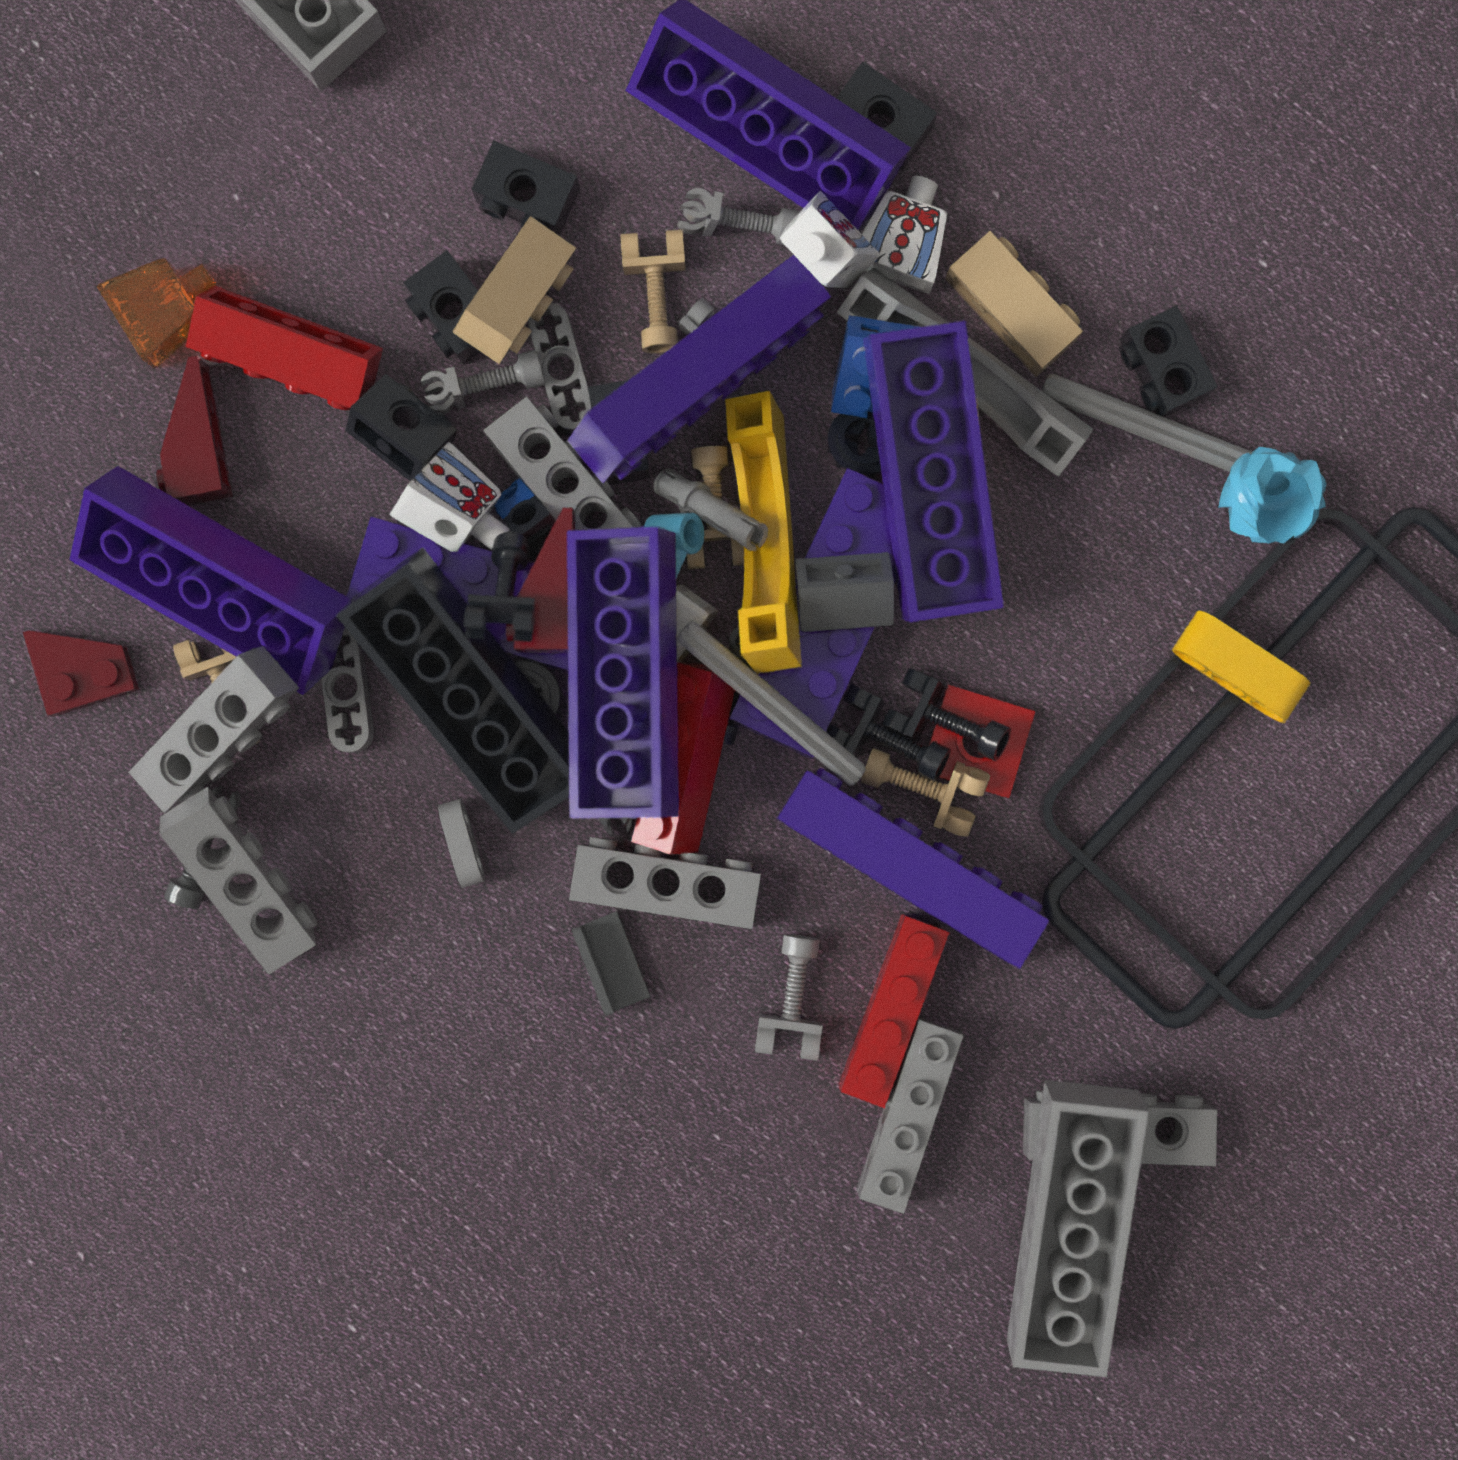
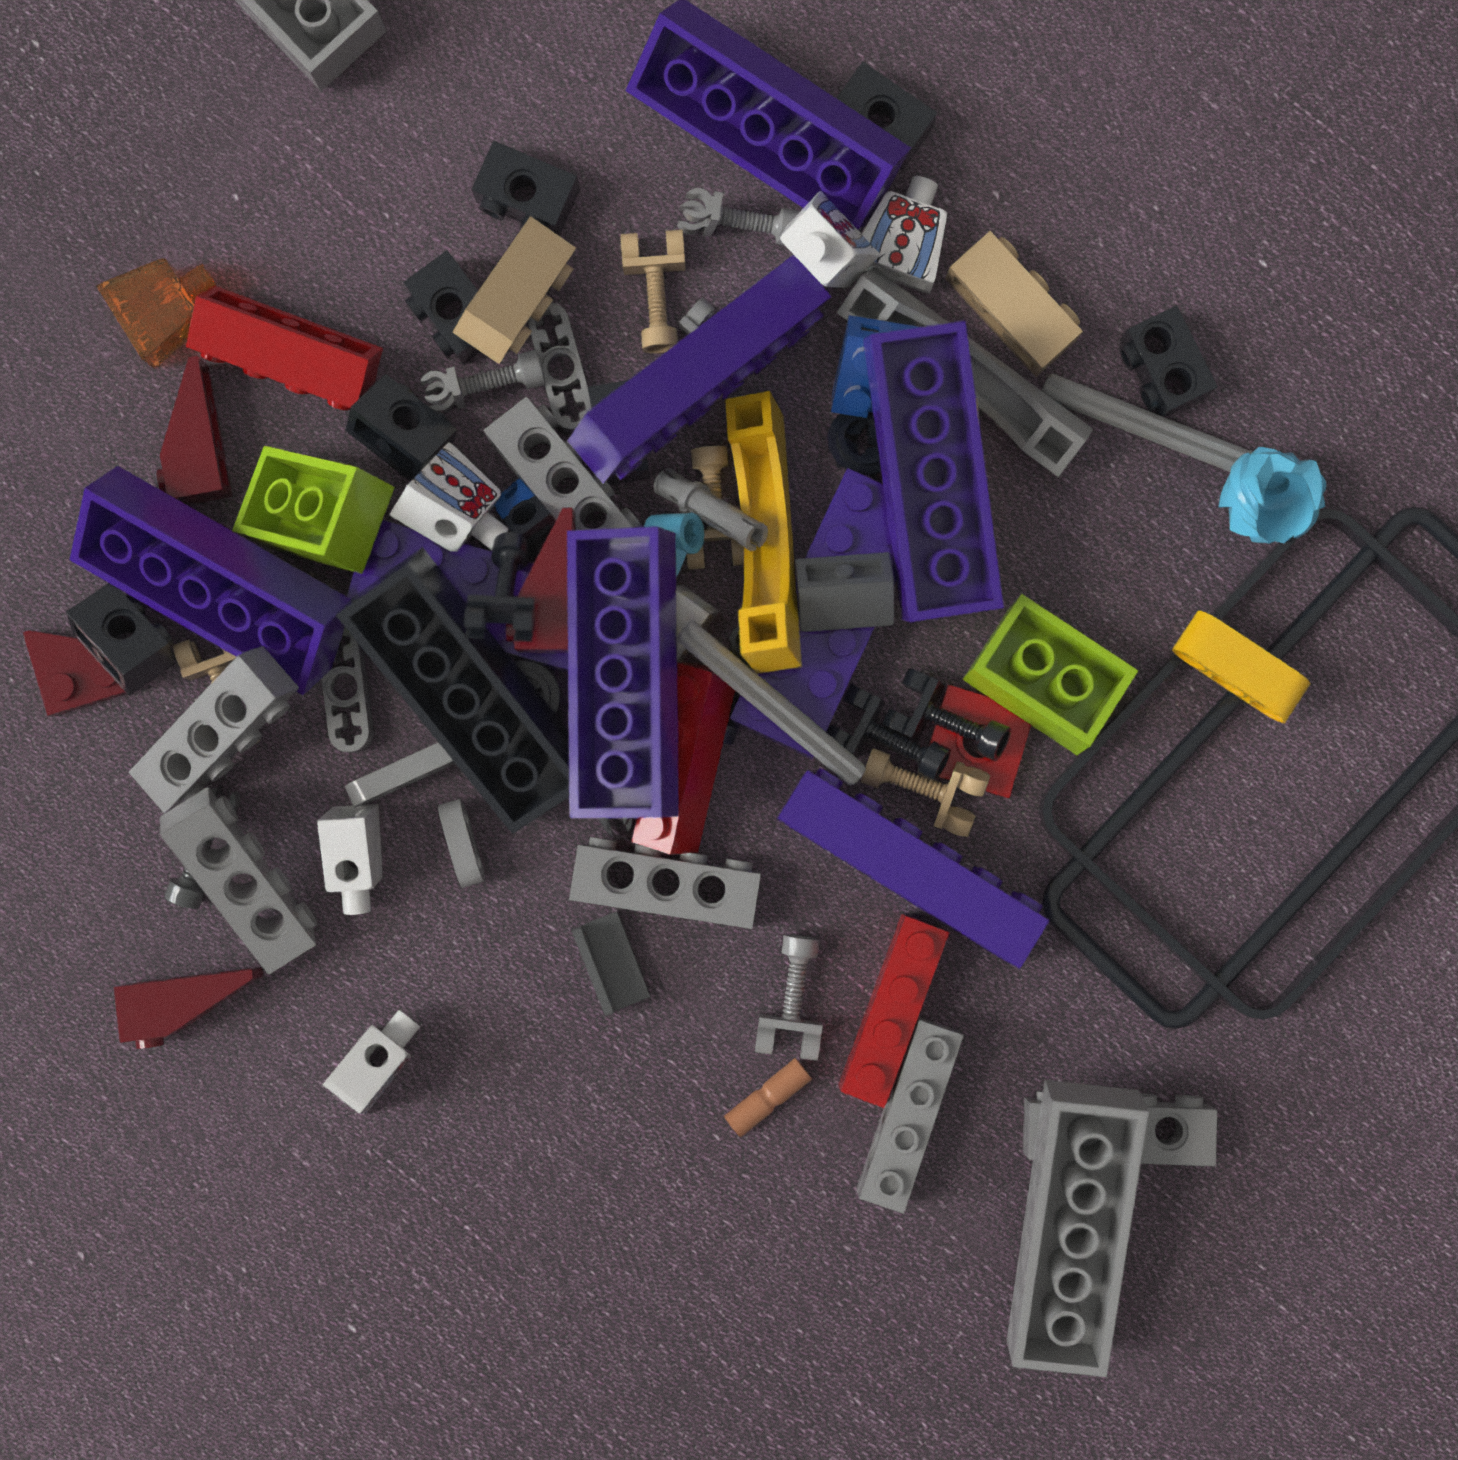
none -> black brick [66,583,174,696]
none -> dark red slope [114,967,263,1049]
none -> lime brick [232,446,395,574]
none -> white torso [317,804,382,915]
none -> white torso [322,1010,420,1114]
none -> light grey beam [345,743,455,808]
none -> nougat piece [724,1058,812,1137]
none -> lime brick [962,594,1138,755]

